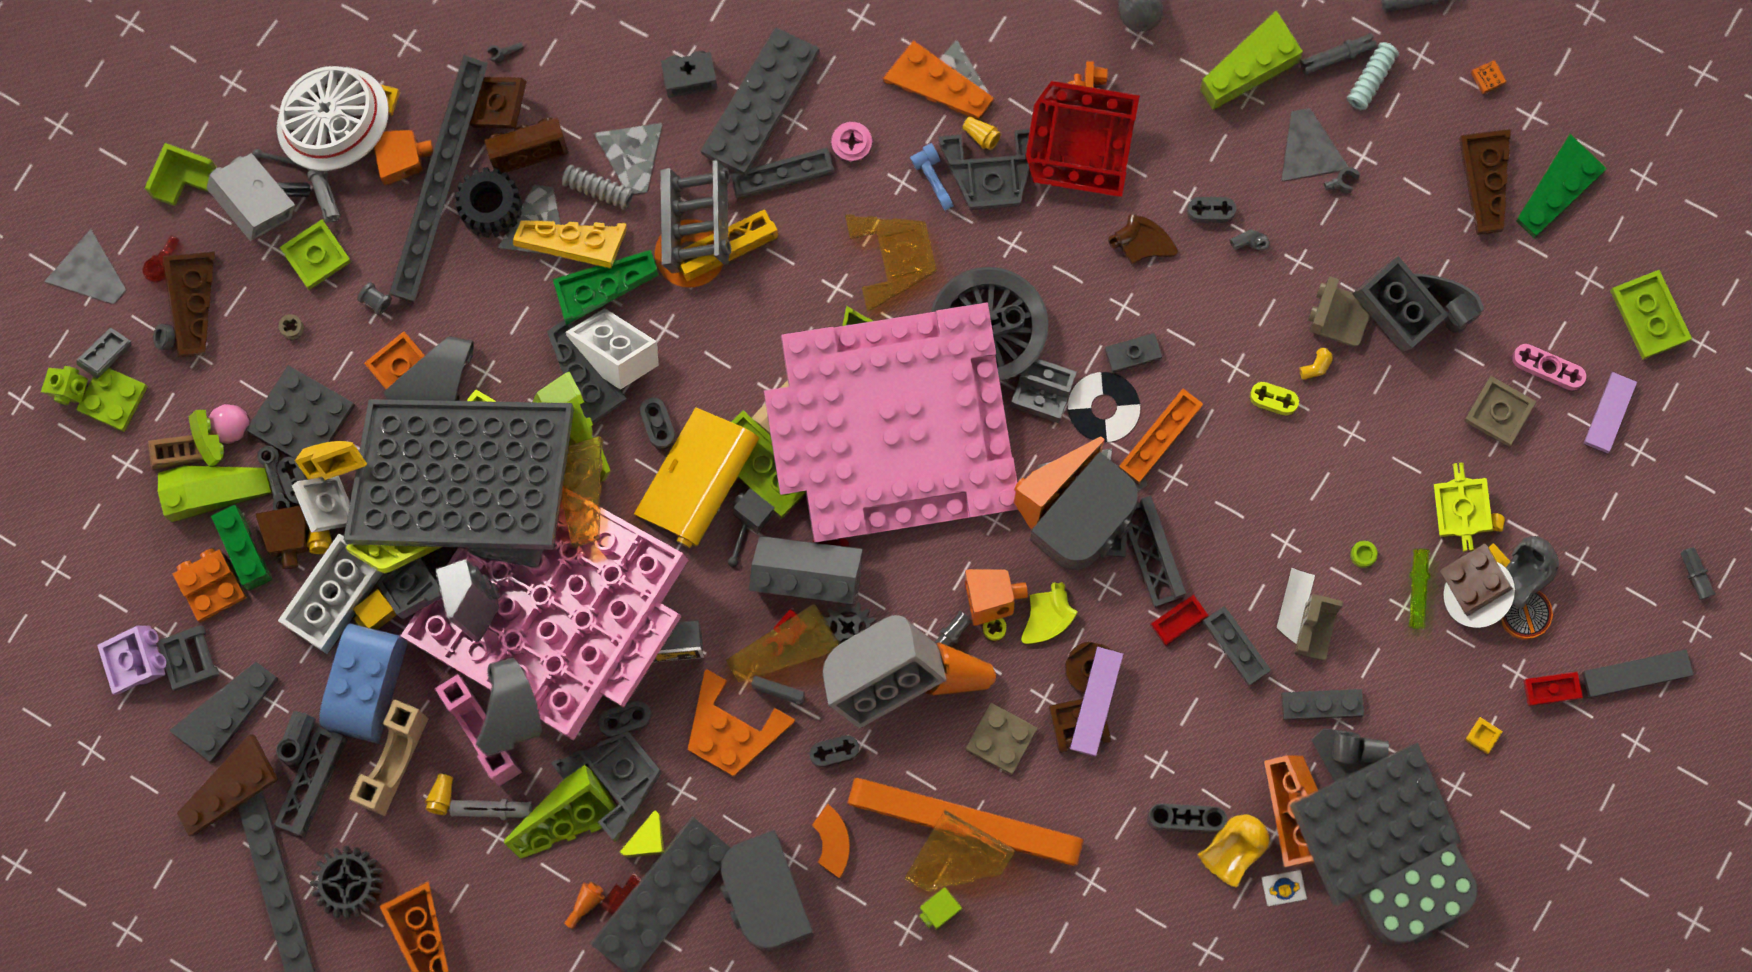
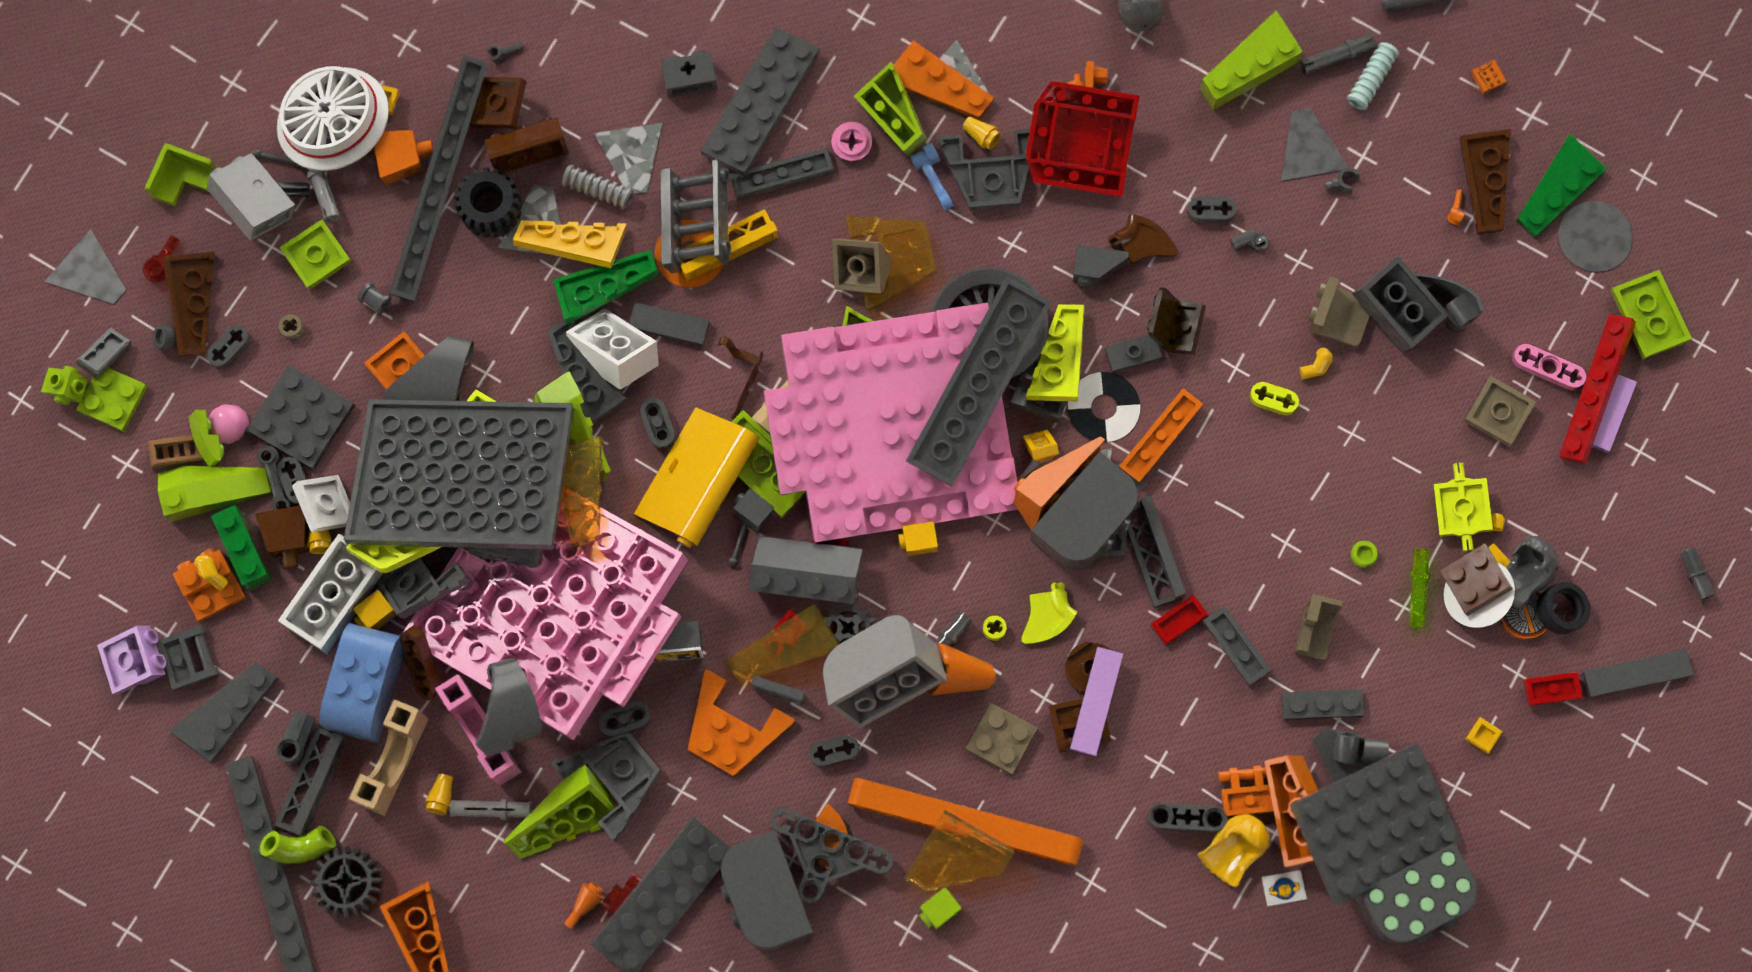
reddish brown wing [177,734,278,836] -> none
yellow slope [295,441,367,480] -> none
dark grey slope [436,559,500,642] -> none
neon yellow slope [620,811,664,858] -> none
orange torso [965,569,1028,626] -> none
white sticker [1277,568,1315,644] -> none
none -> yellow arm [194,555,228,590]
none -> dark grey beam [207,325,251,369]
none -> lime cylinder [260,826,336,864]
none -> reddish brown beam [400,626,441,700]
none -> dark grey tile [629,302,710,347]
none -> reddish brown piece [717,336,764,420]
none -> dark grey beam [770,808,893,904]
none -> dark tan slope [832,238,893,293]
none -> lime wedge [854,62,927,157]
none -> yellow brick [898,521,938,557]
none -> dark grey plate [905,277,1052,487]
none -> yellow piece [1017,429,1059,481]
none -> neon yellow wing [1026,304,1085,401]
none -> dark grey slope [1072,245,1129,287]
none -> dark brown bracket [1147,287,1206,355]
none -> orange plate [1218,765,1274,817]
none -> orange hand [1447,190,1465,226]
none -> black tyre [1537,582,1591,635]
none -> flat silver sticker [1558,201,1633,272]
none -> red plate [1559,314,1636,464]

